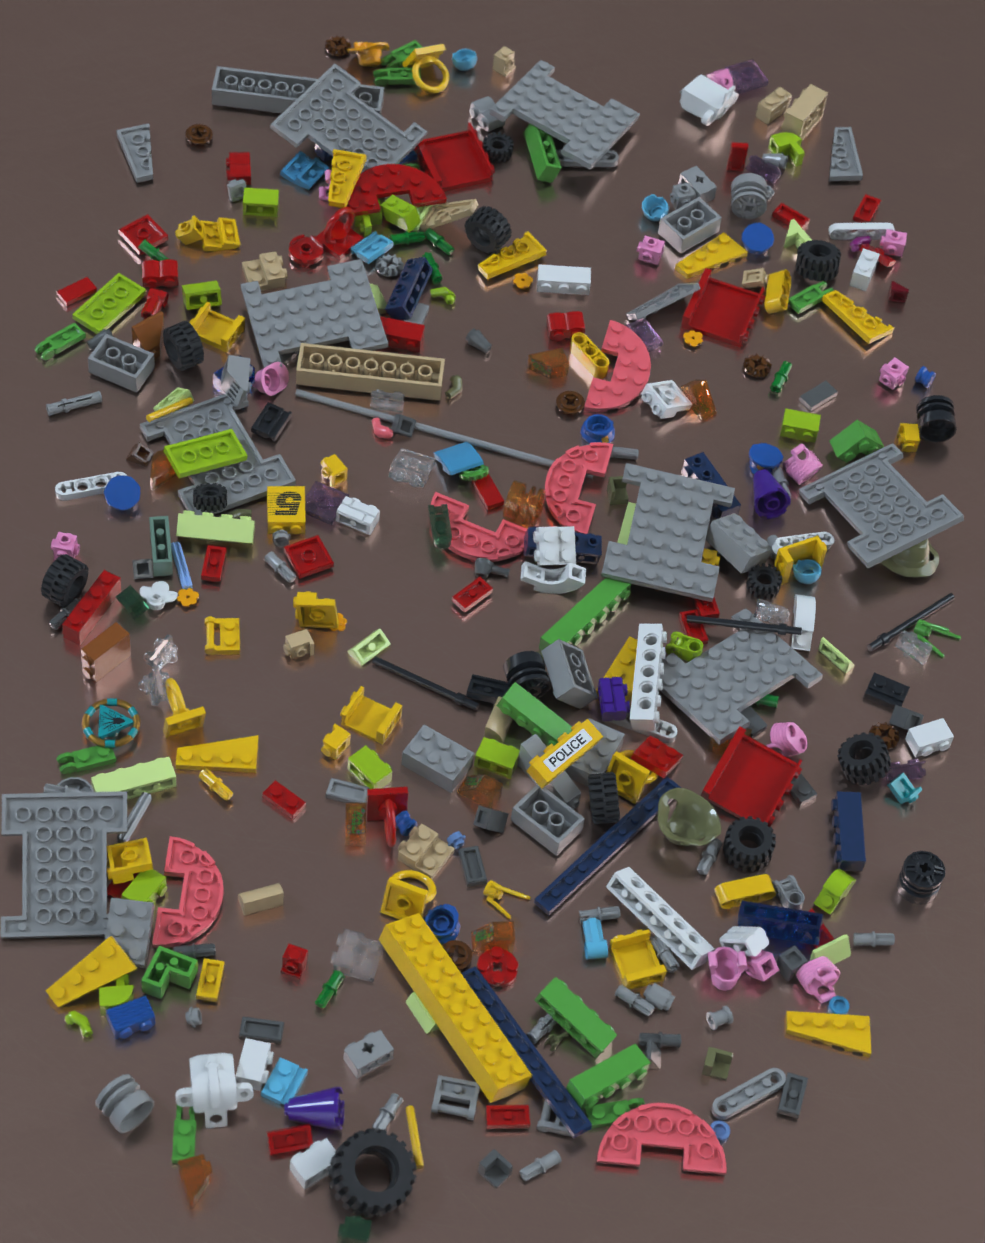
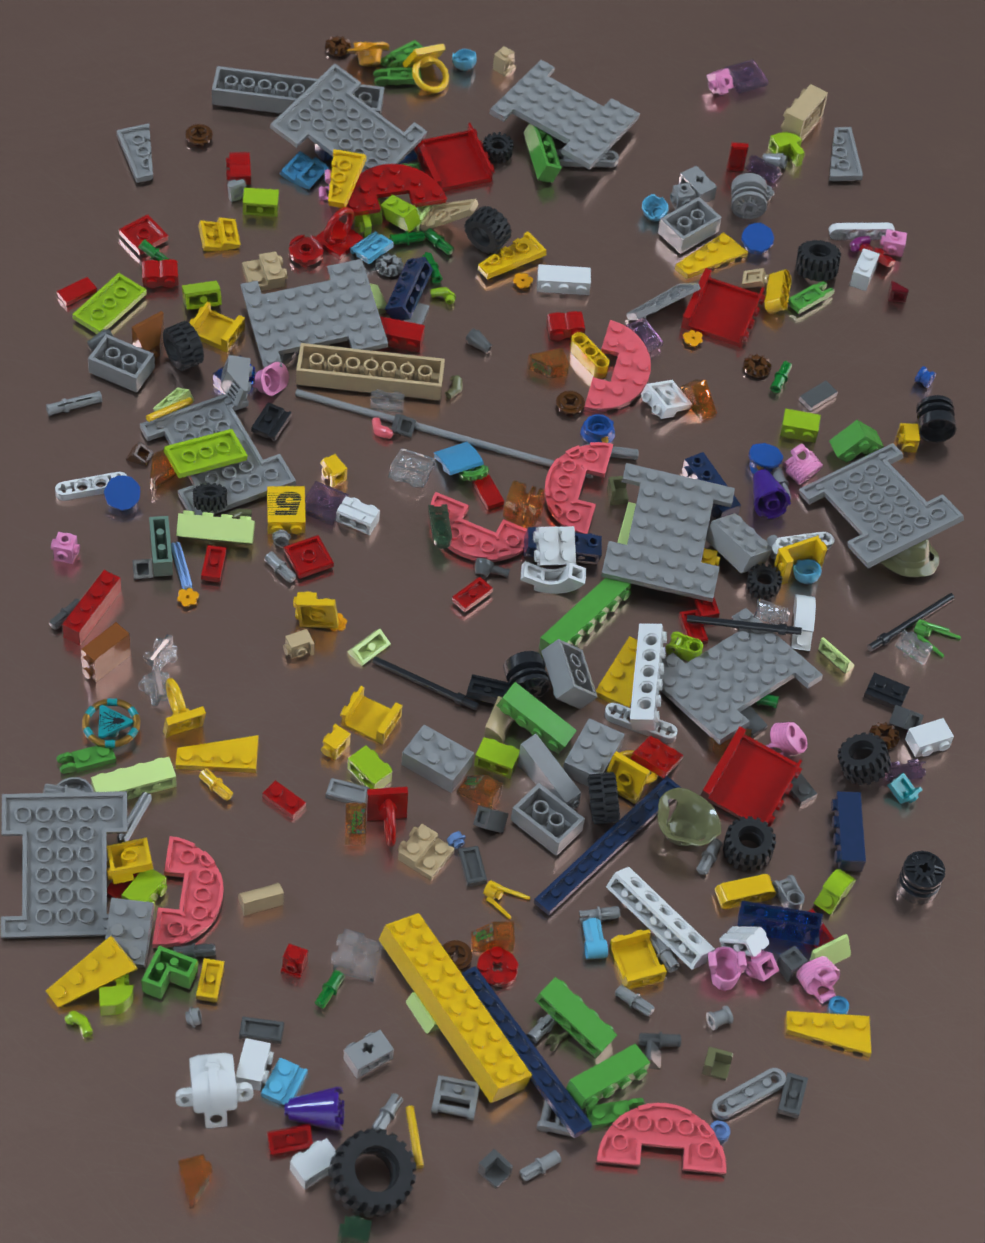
bright green hinge [34,323,86,361] -> none
black tyre [41,554,89,608] -> none
light grey wheel [95,1074,154,1133] -> none
blue brick [106,995,156,1039] -> none
clear green brick [115,585,149,620] -> none
white plate [140,581,178,610] -> none
red piece [141,288,169,320] -> none
bright green hinge [172,1105,196,1164] -> none
yellow brick [175,215,204,245] -> none
yellow plate [204,616,240,655] -> none
yellow tile [380,870,437,920] -> none
blue wheel [395,811,418,836] -> none
blue hat [423,904,461,945] -> none
light grey brick [469,96,505,132] -> none
red plate [485,1105,530,1129] -> none
yellow brick [526,719,603,789] -> none
dark purple brick [598,677,630,722] -> none
bright pink brick [637,236,665,265] -> none
light grey brick [643,983,675,1011] -> none
white piece [680,74,738,126] -> none
tan brick [756,87,792,124] -> none
red tile [772,203,810,229] -> none
yellowish green slope [784,219,812,248] -> none
yellow wing [822,290,894,344] -> none
red plate [852,194,881,223] -> none
light grey axle [853,931,895,948] -> none
bright pink brick [879,358,909,390] -> none

